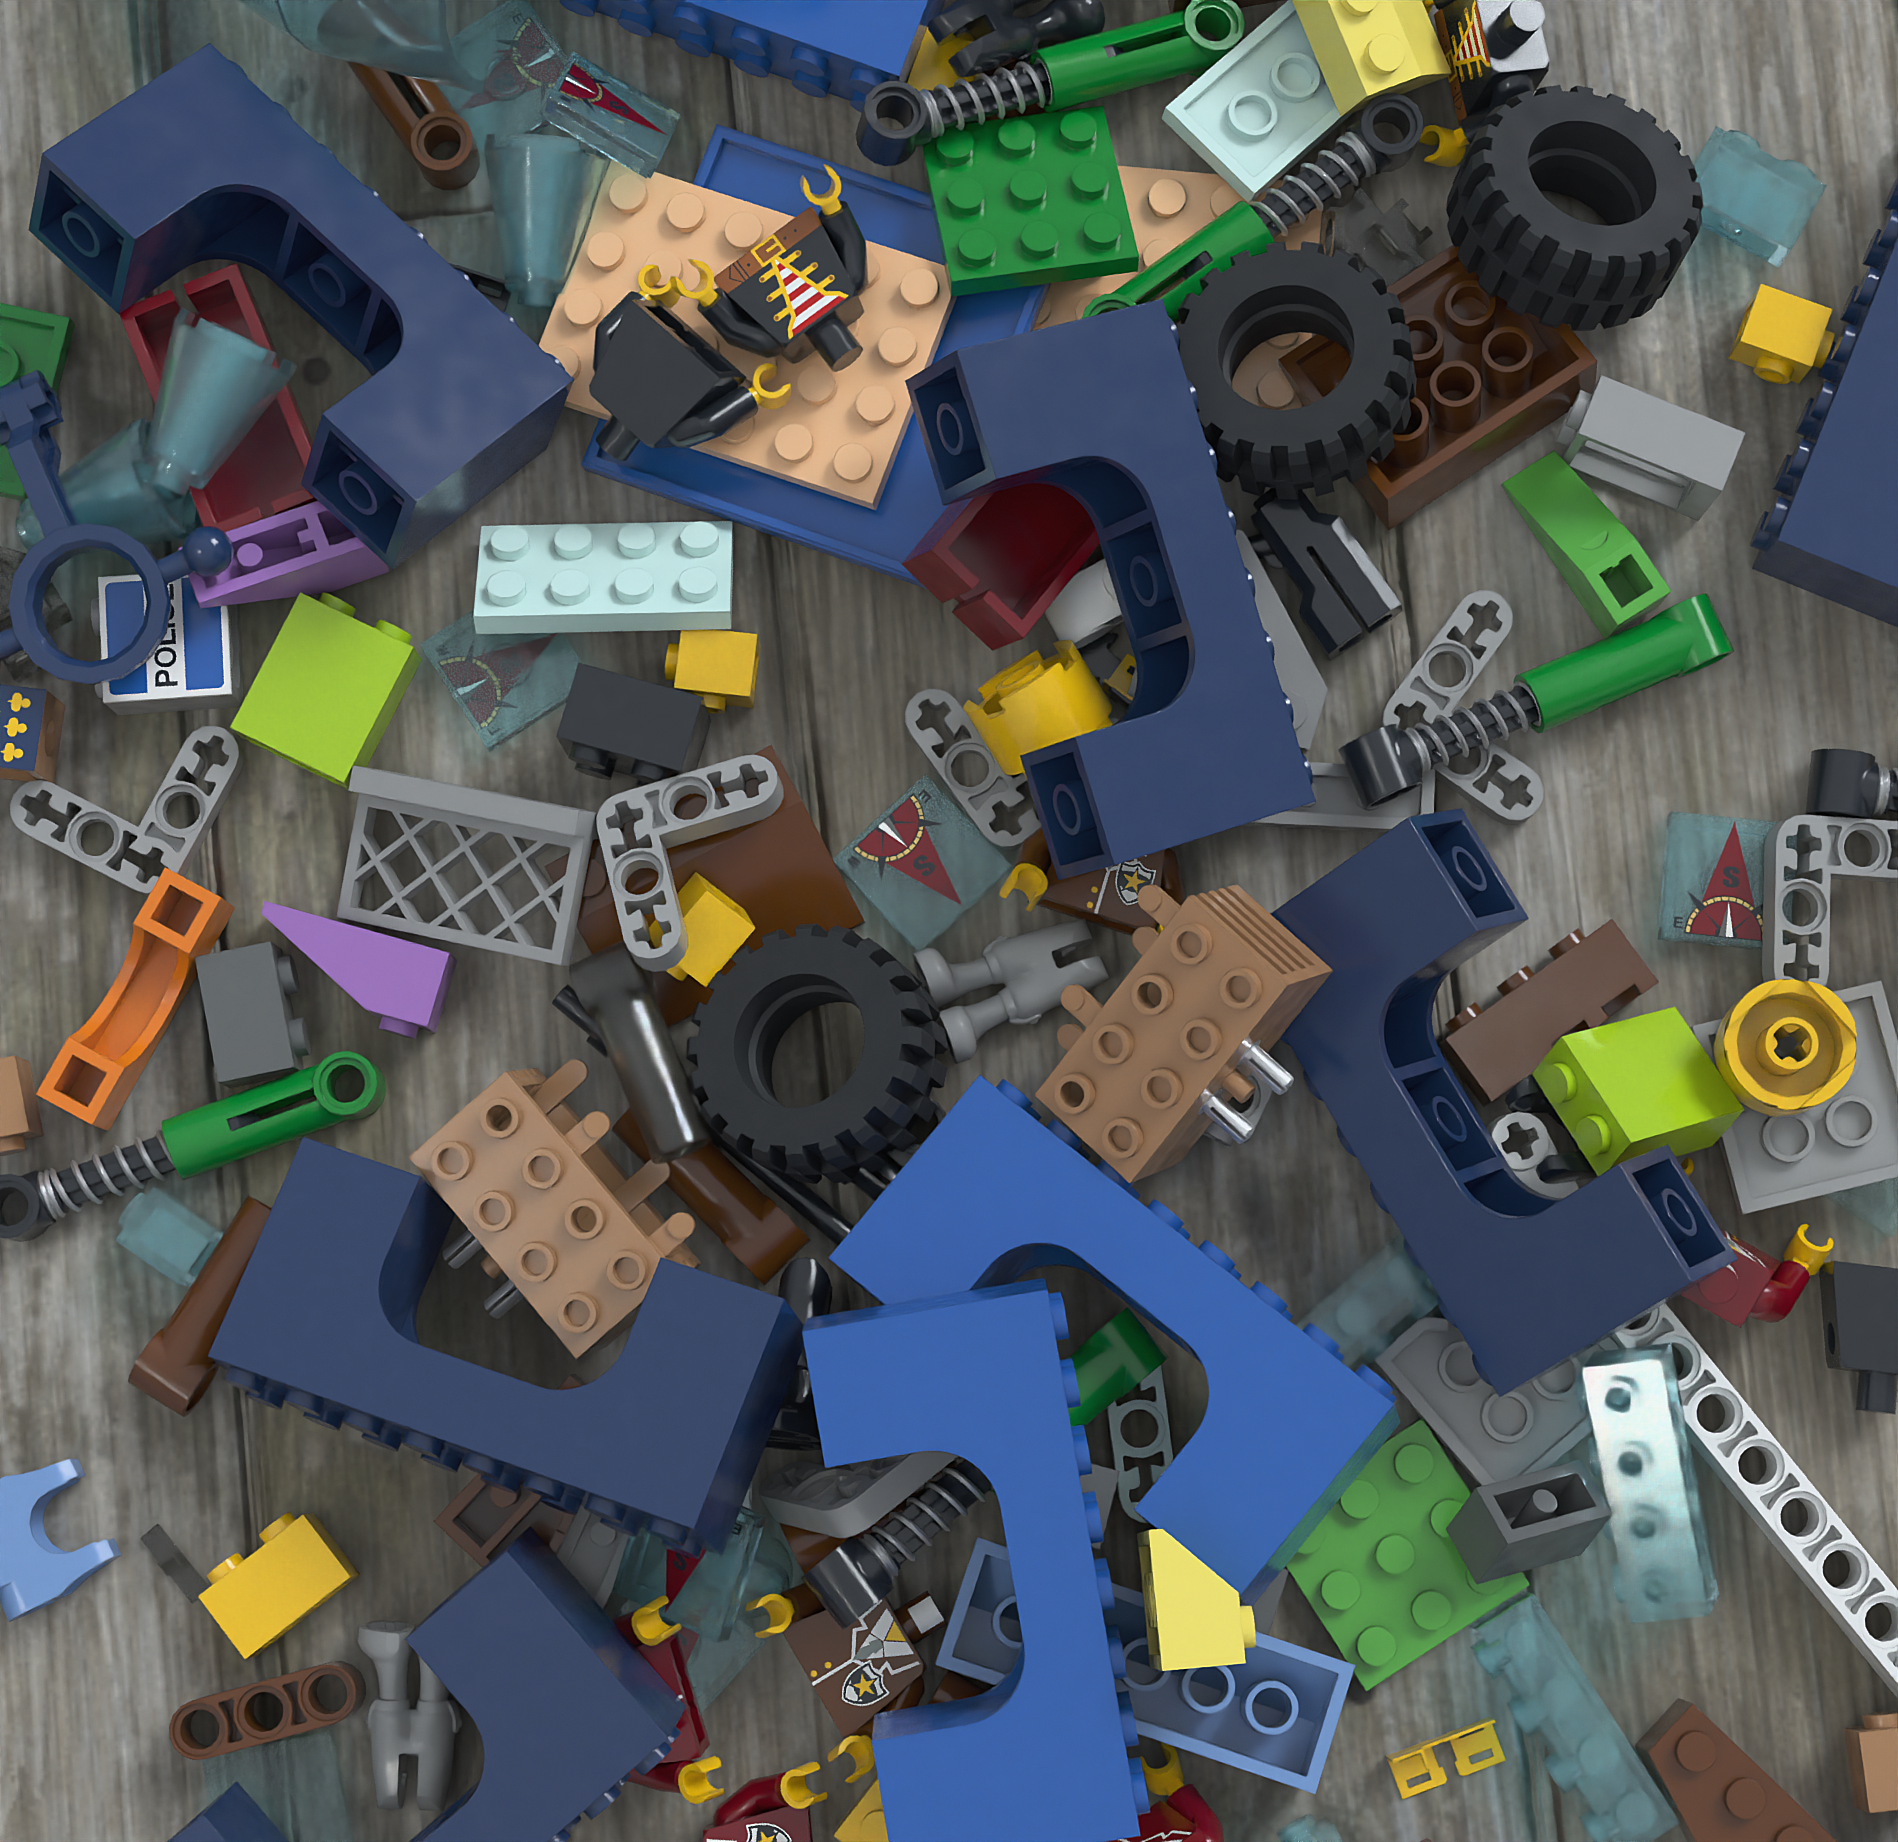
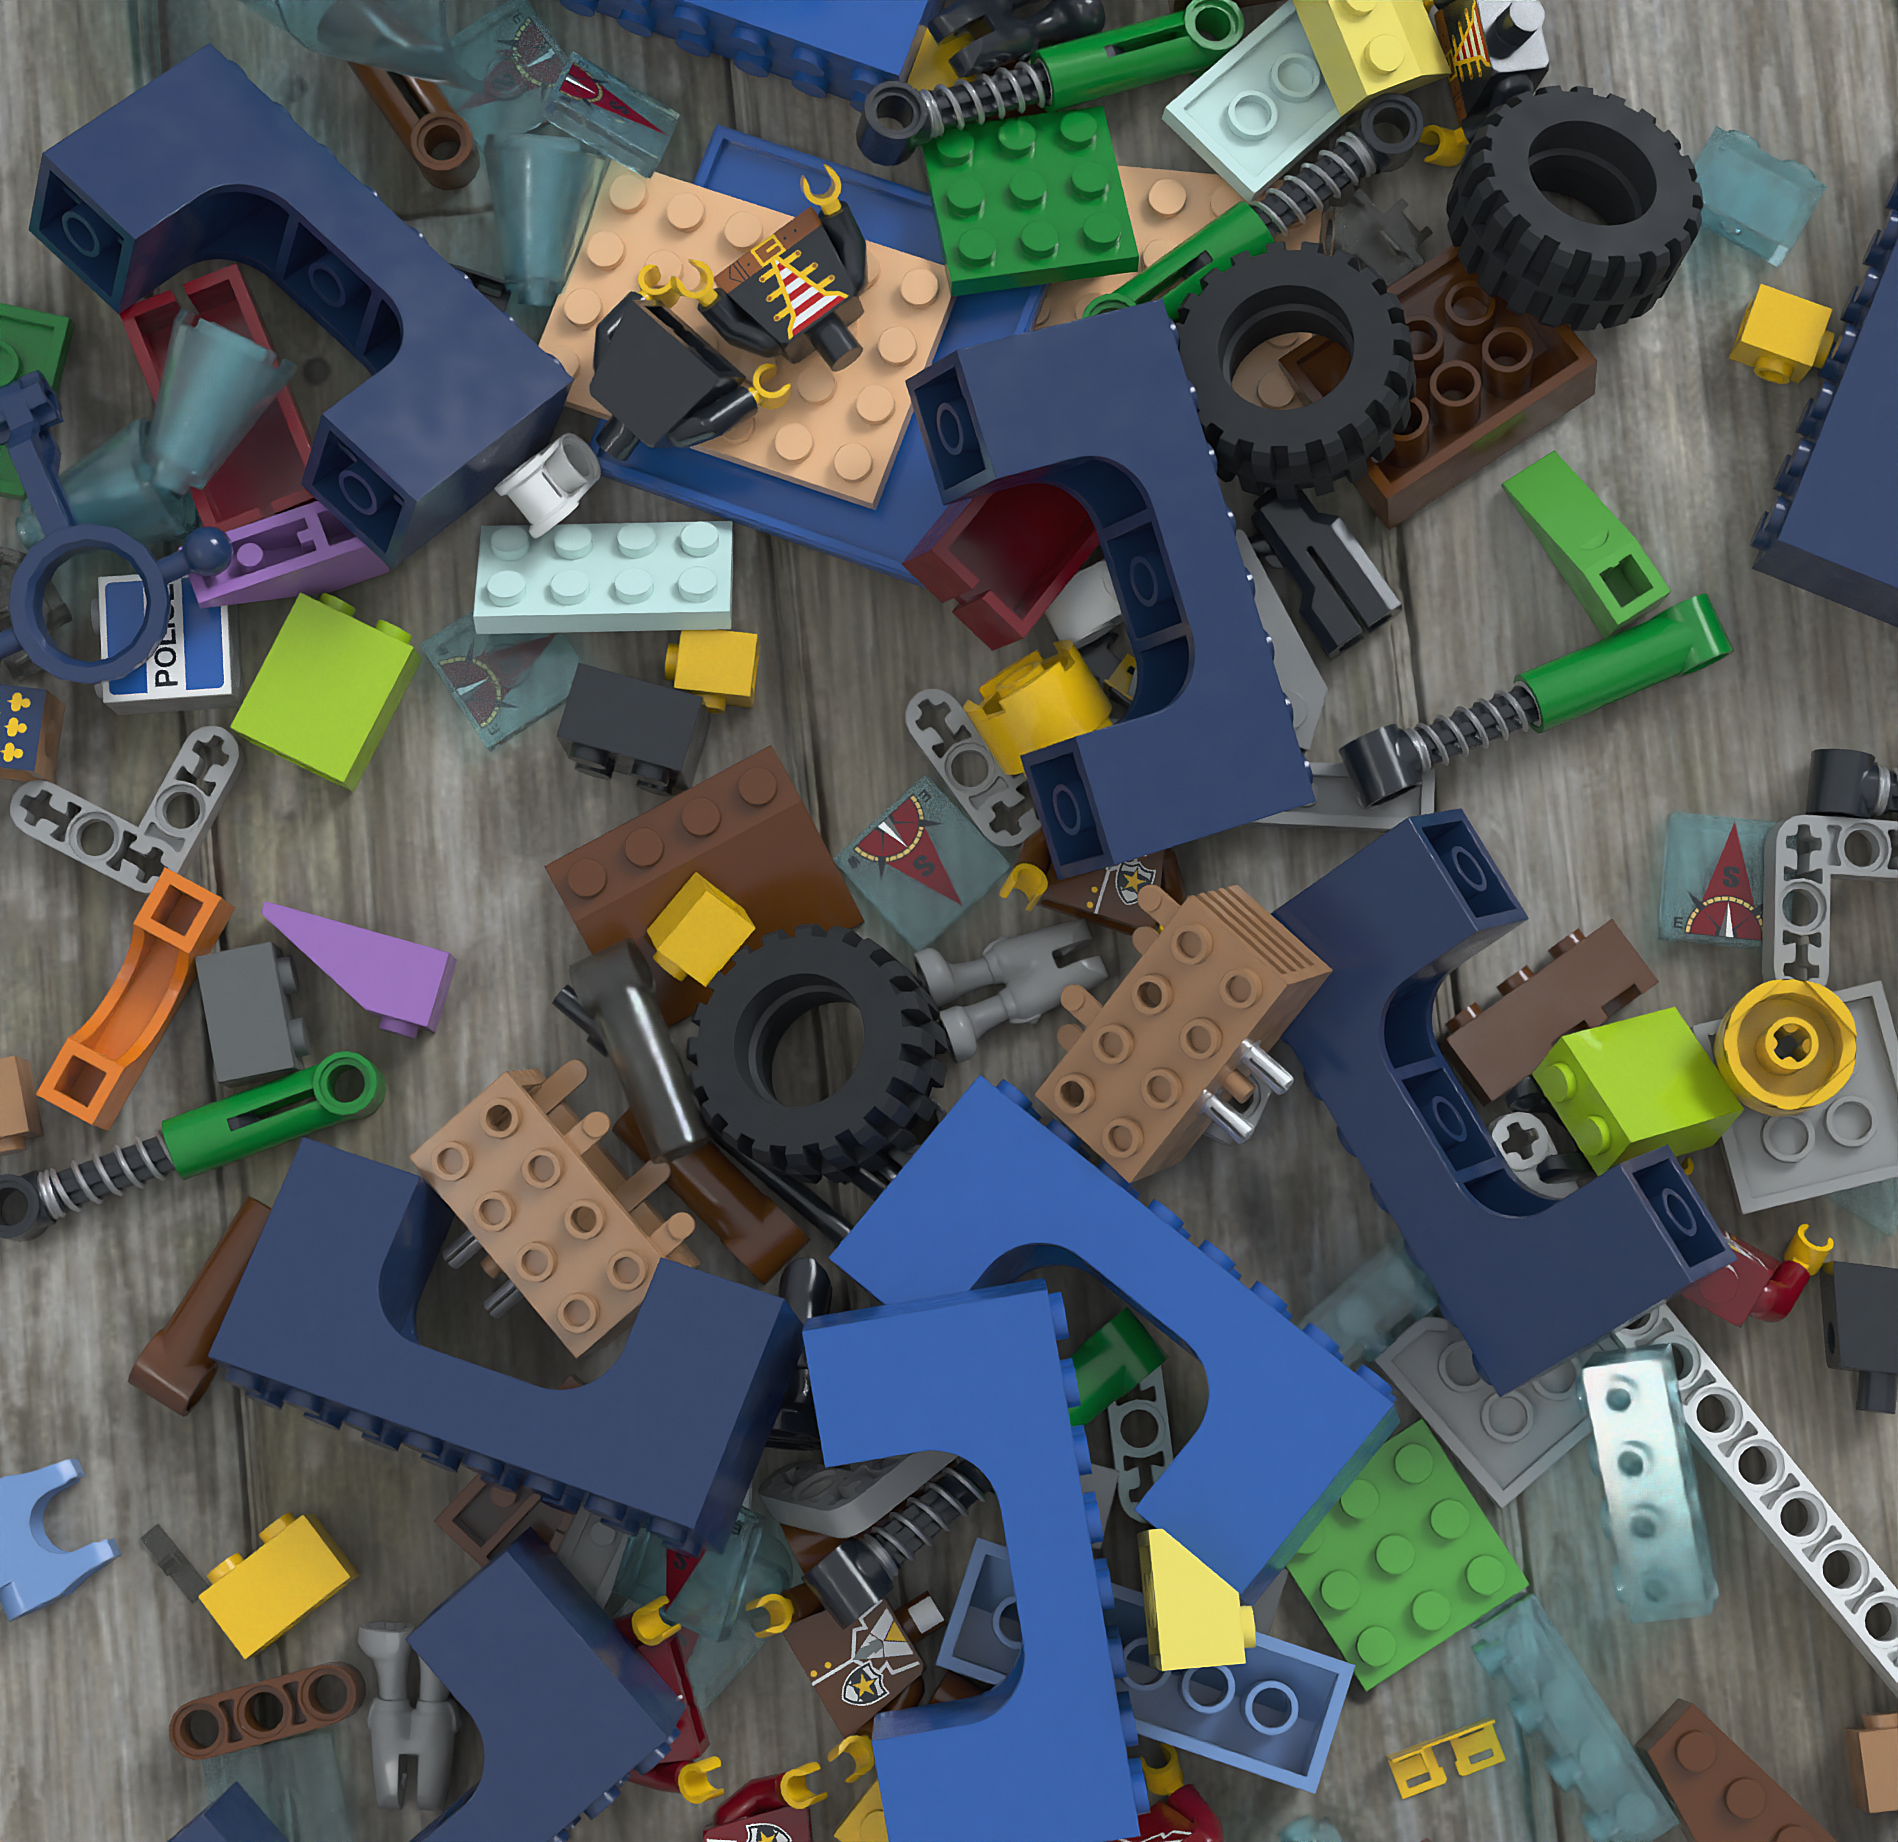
clear light blue brick [115,1187,225,1287] -> none
light grey fence [336,765,599,966] -> none
light grey beam [596,755,784,972] -> none
light grey beam [1380,590,1544,825] -> none
dark grey brick [1446,1459,1613,1584] -> none
light grey window [1556,375,1745,521] -> none
none -> white piece [494,433,601,539]

